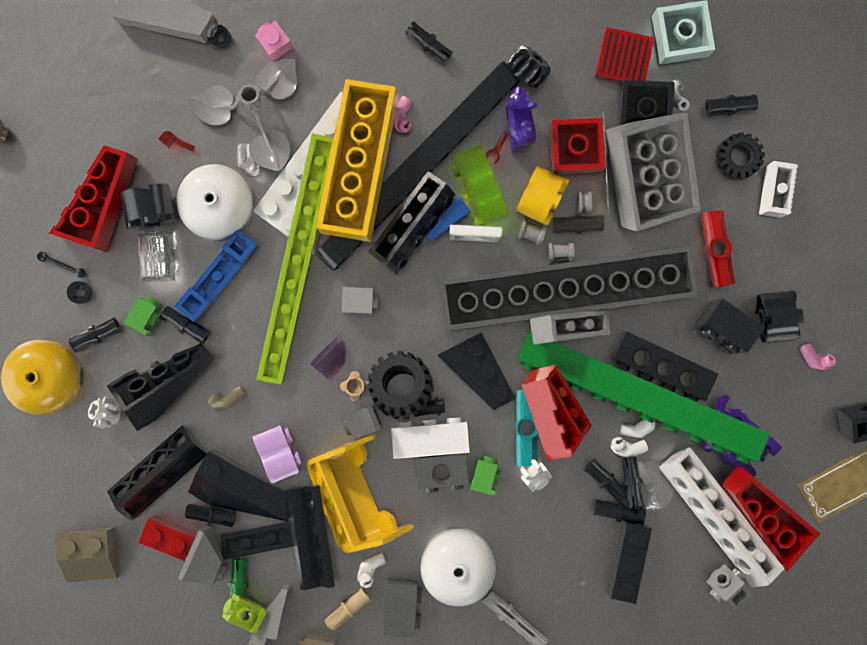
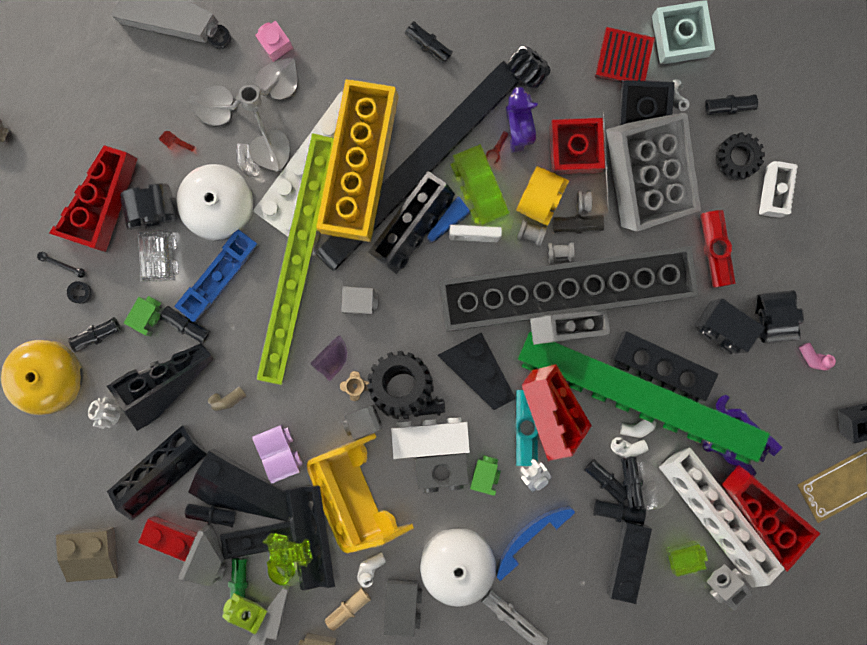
bright pink arm [393,96,413,133] -> none
none -> clear neon green piece [263,534,312,586]
none -> blue slope [496,506,576,581]
none -> clear neon green brick [666,541,708,577]

